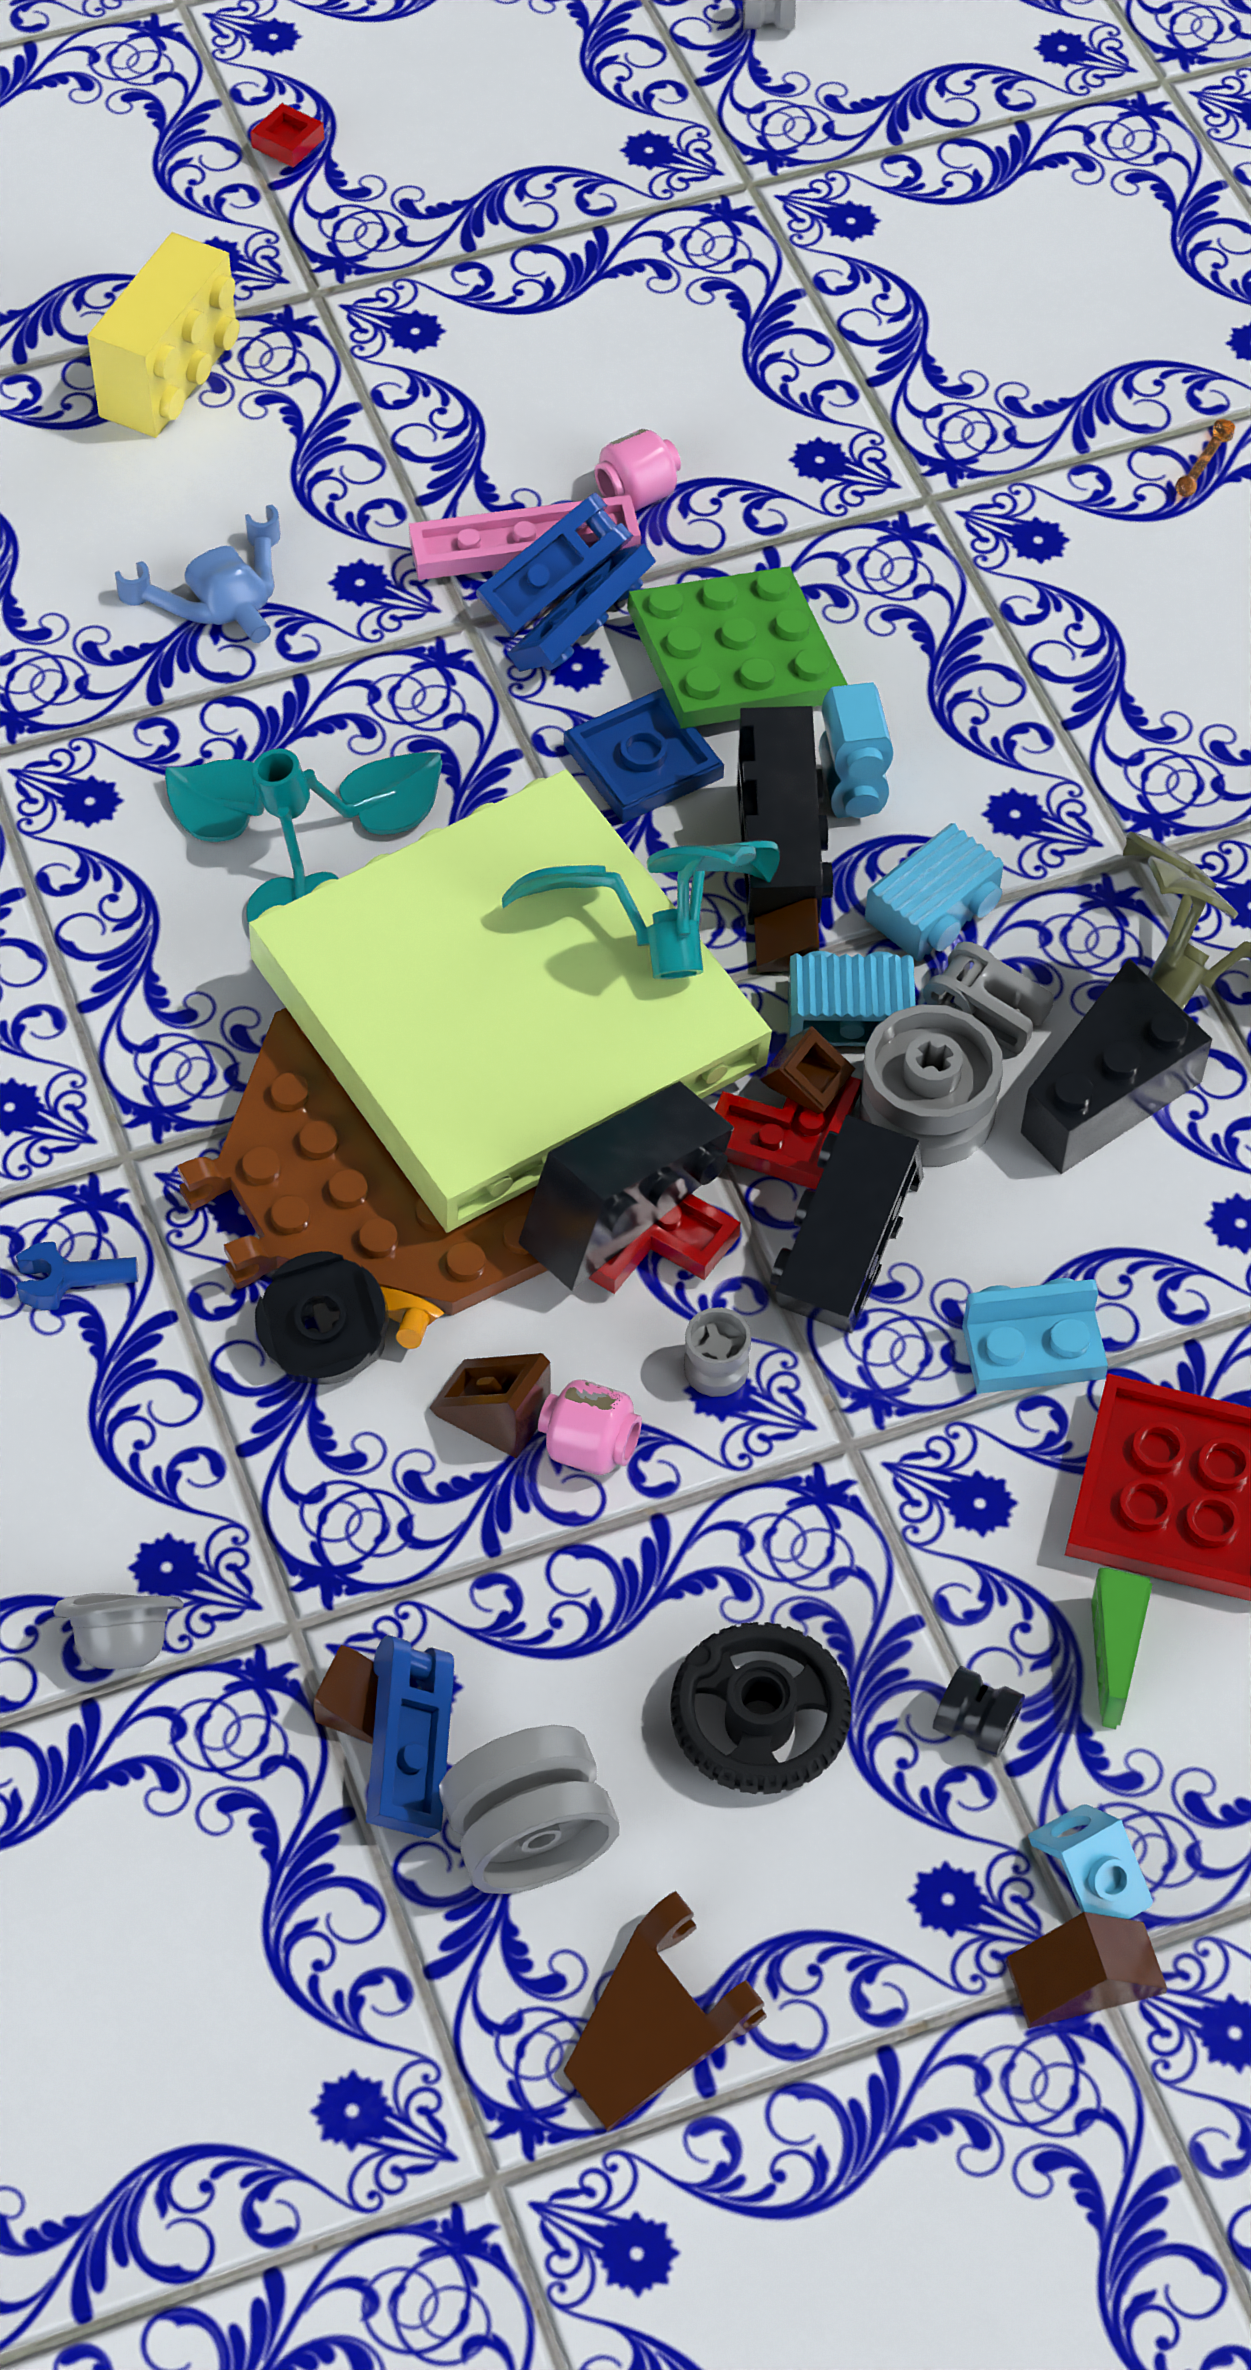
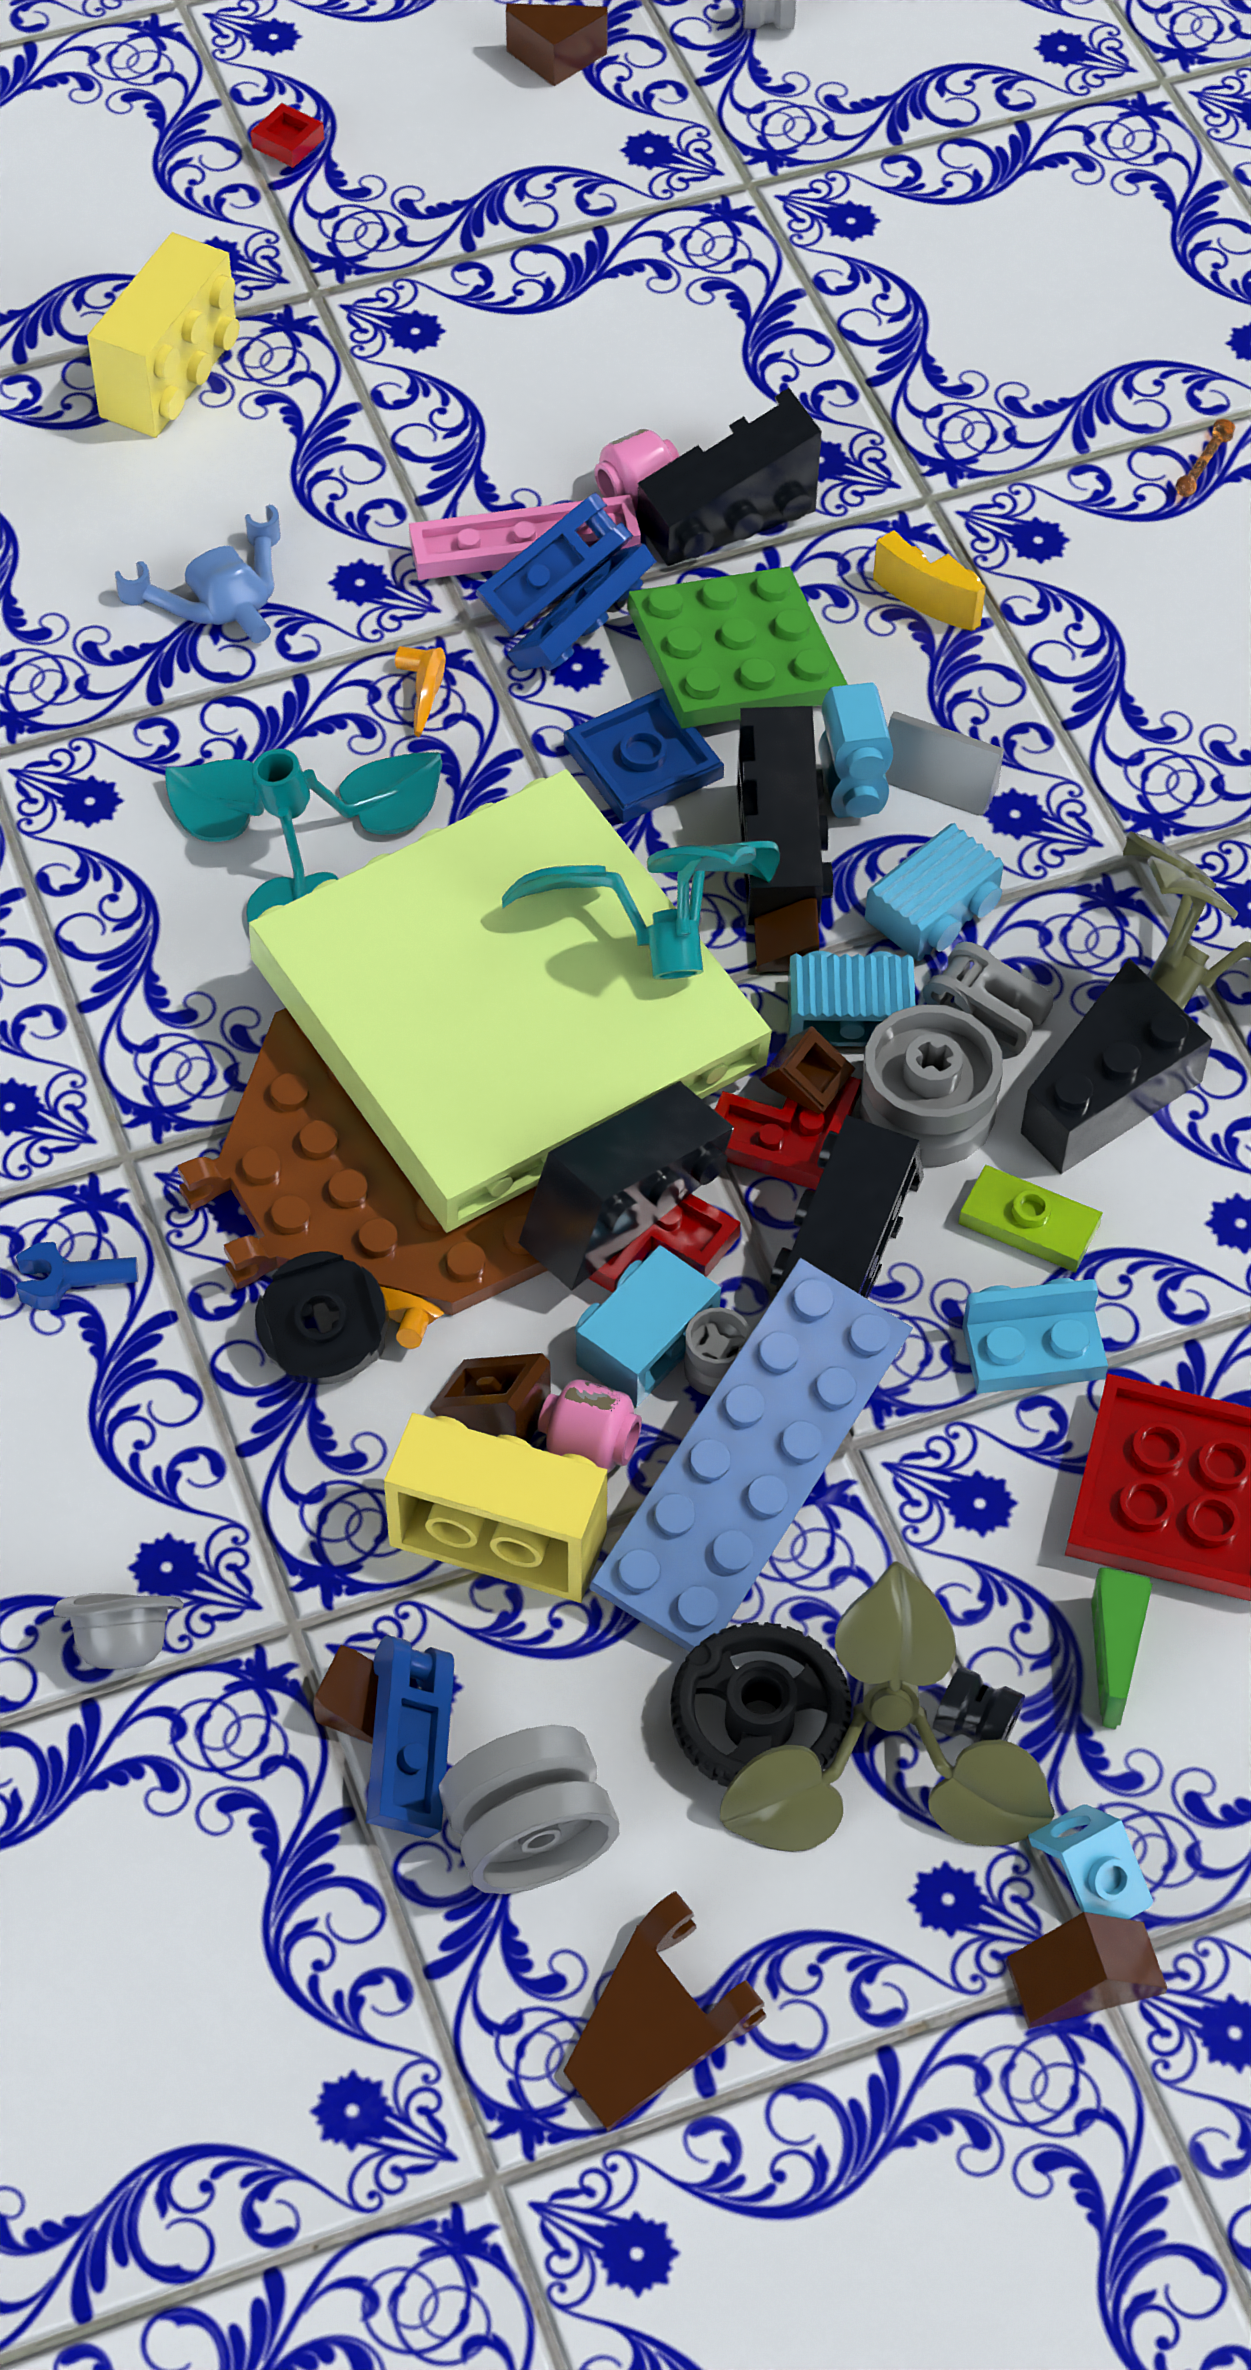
none -> light yellow brick [384,1412,608,1603]
none -> light orange bar [395,646,446,738]
none -> reddish brown slope [506,3,608,86]
none -> medium azure brick [575,1245,721,1408]
none -> medium blue plate [589,1258,913,1652]
none -> black wedge [637,388,822,566]
none -> olive plant [720,1561,1055,1852]
none -> yellow slope [873,530,986,631]
none -> light grey slope [885,711,1004,816]
none -> lime plate [958,1164,1103,1273]

